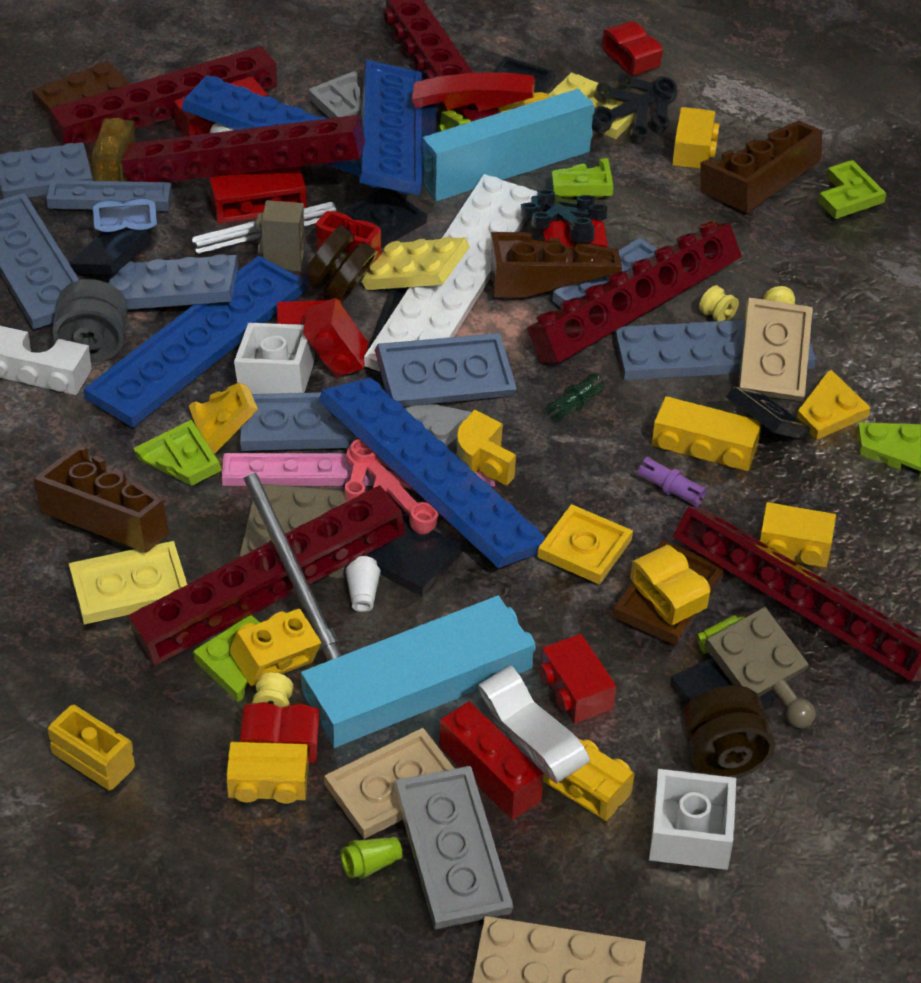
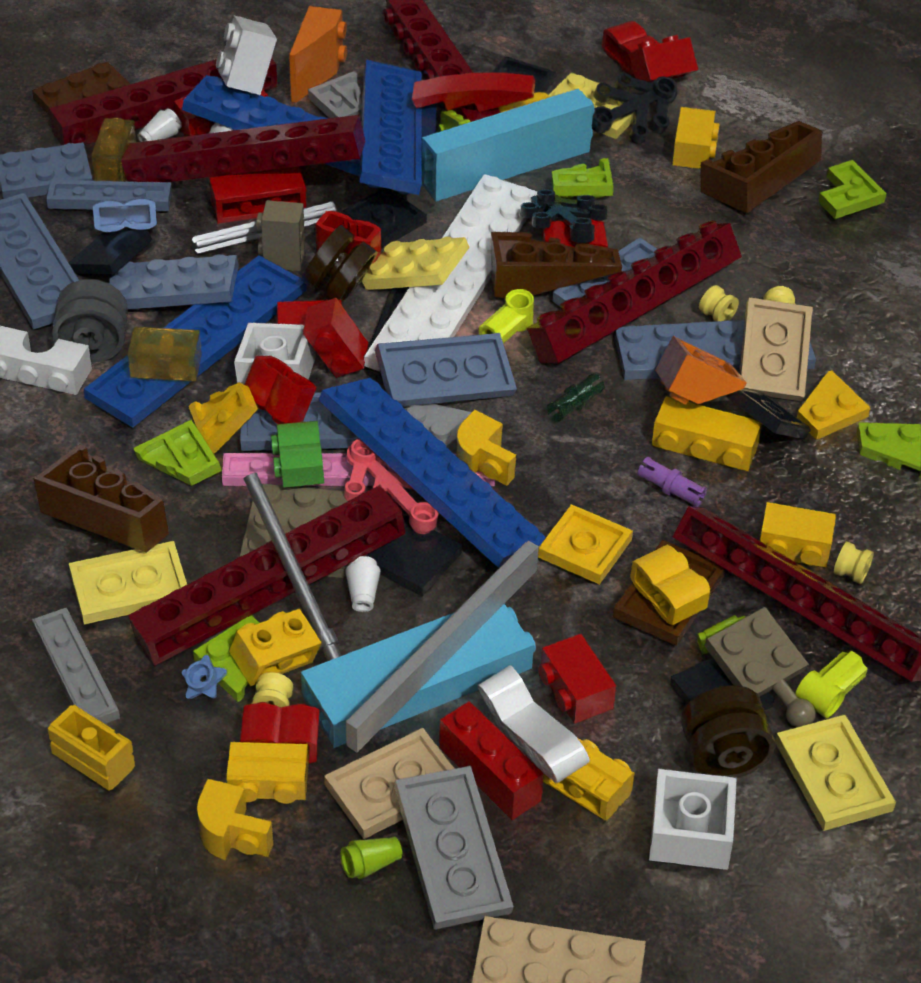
none -> light grey tile [32,607,120,724]
none -> clear yellow brick [128,327,202,381]
none -> white cone [137,109,182,142]
none -> medium blue plate [181,655,227,699]
none -> yellow brick [197,779,273,860]
none -> white brick [216,15,277,95]
none -> red brick [244,356,316,424]
none -> bright green brick [271,420,324,488]
none -> orange slope [289,6,347,103]
none -> light grey tile [346,541,539,752]
none -> neon yellow piece [479,289,534,344]
none -> red brick [629,35,699,83]
none -> orange slope [655,336,747,405]
none -> light yellow plate [775,715,896,831]
none -> neon yellow piece [795,651,868,719]
none -> light yellow wheel [834,541,874,584]

